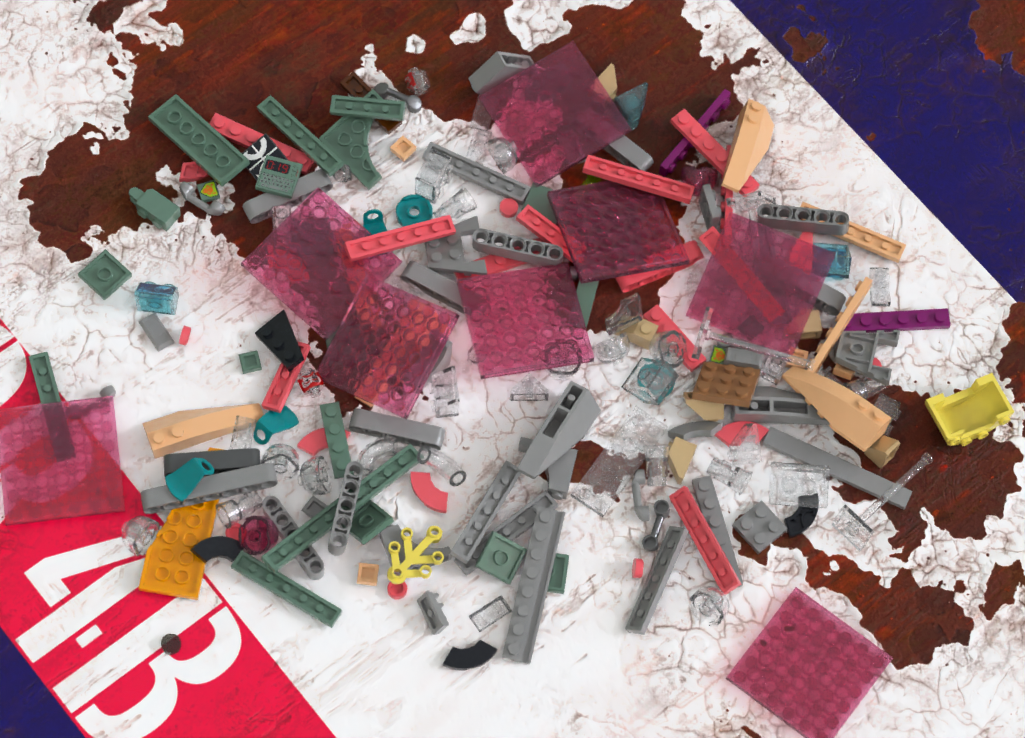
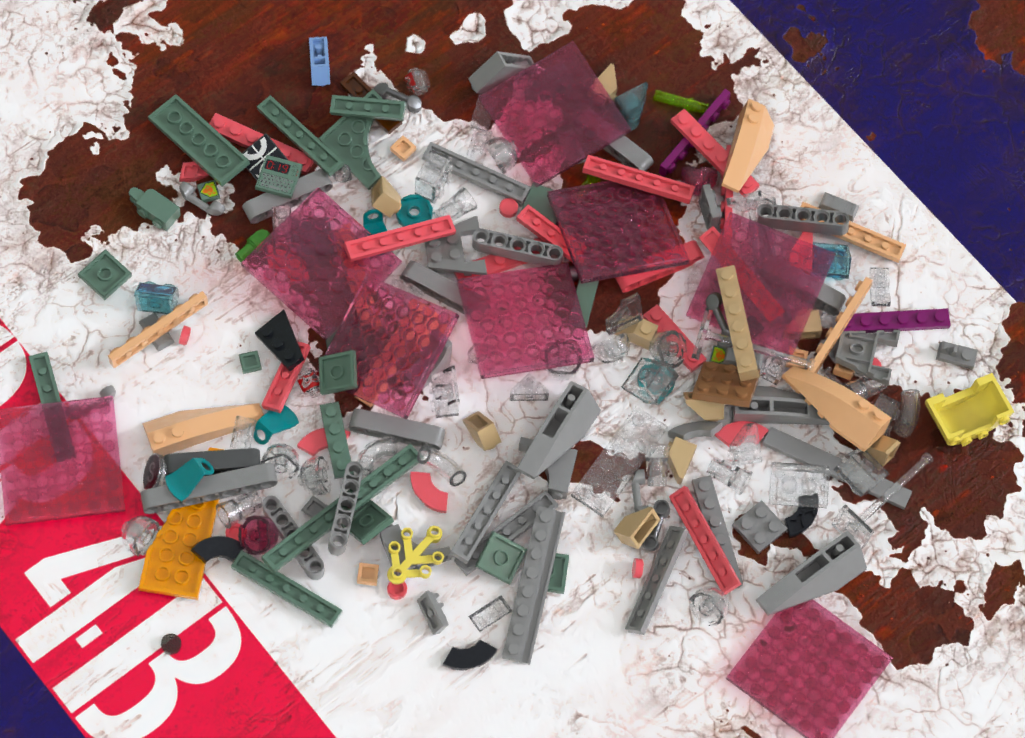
none -> light nougat plate [108,291,208,368]
none -> tile [143,453,167,490]
none -> bright green arm [235,229,272,263]
none -> light blue slope [309,37,330,86]
none -> sand green tile [319,350,358,395]
none -> tan slope [371,176,402,218]
none -> tan slope [462,411,501,451]
none -> tan slope [614,507,661,549]
none -> clear neon green pin [653,89,709,114]
none -> flat silver bar [706,292,732,343]
none -> tan brick [716,265,760,381]
none -> light grey wedge [755,530,867,616]
none -> light grey tile [818,192,859,222]
none -> clear slope [833,448,889,497]
none -> clear cylinder [894,389,921,438]
none -> light grey plate [936,341,978,370]

